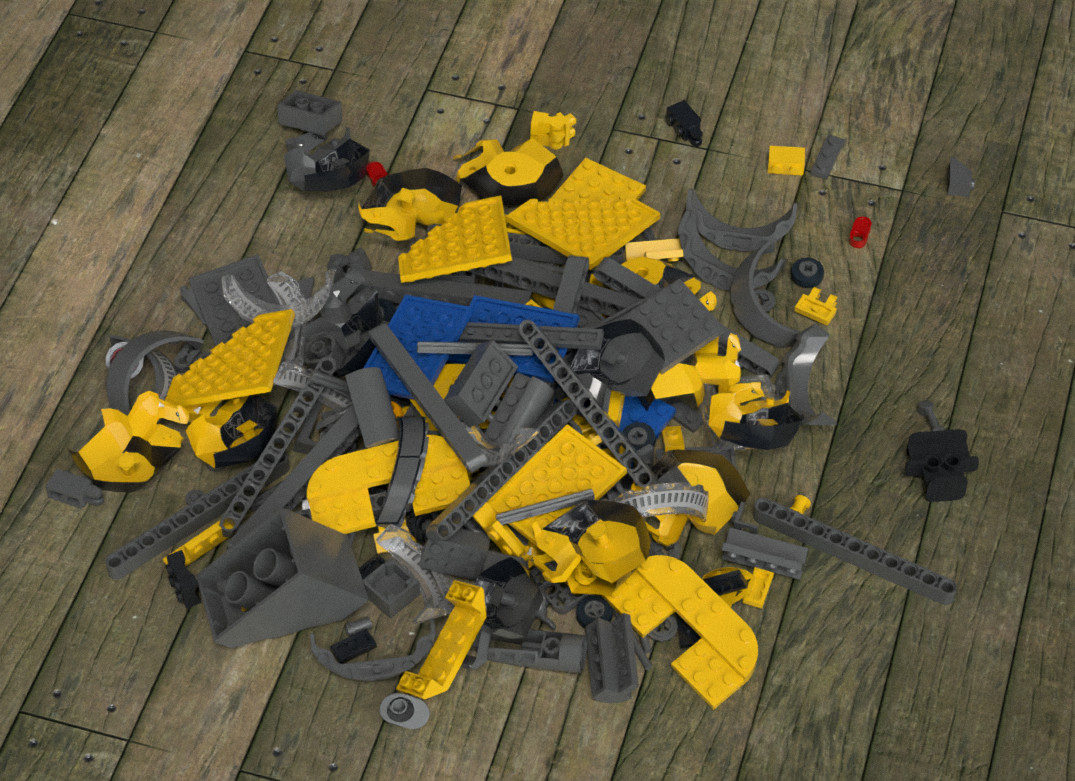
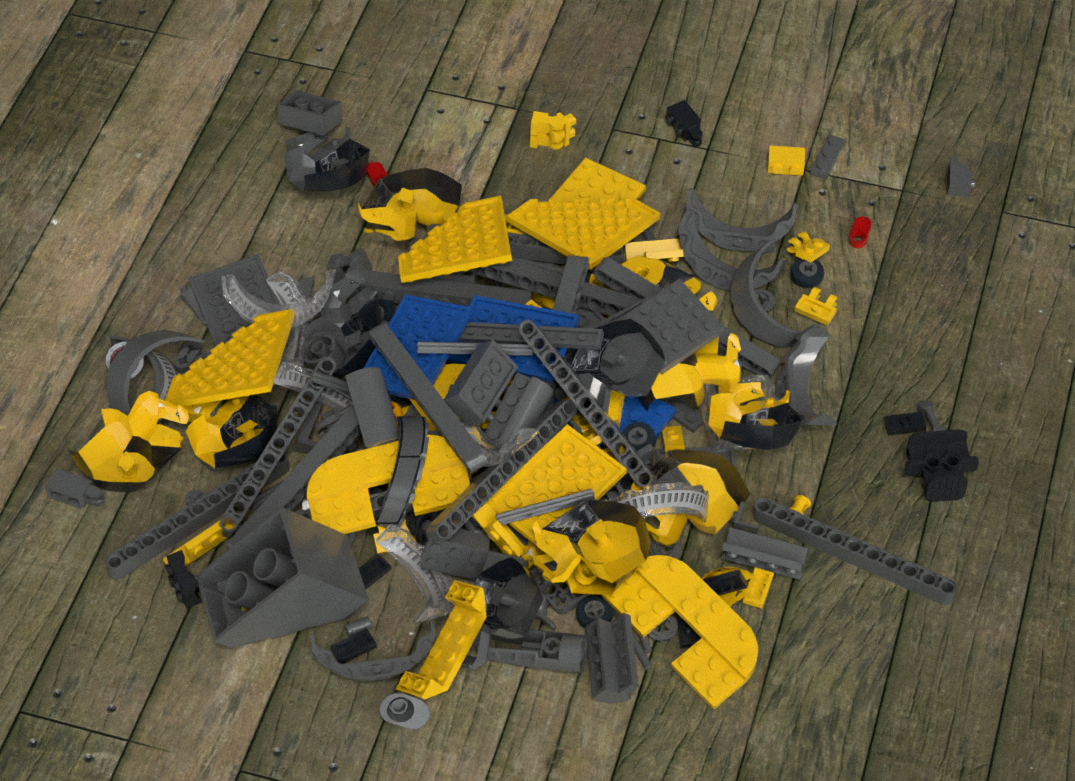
dark grey container [363,557,420,619] -> none
piece [453,138,563,205] -> none
none -> yellow plate [787,232,830,262]
none -> black plate [884,412,927,435]

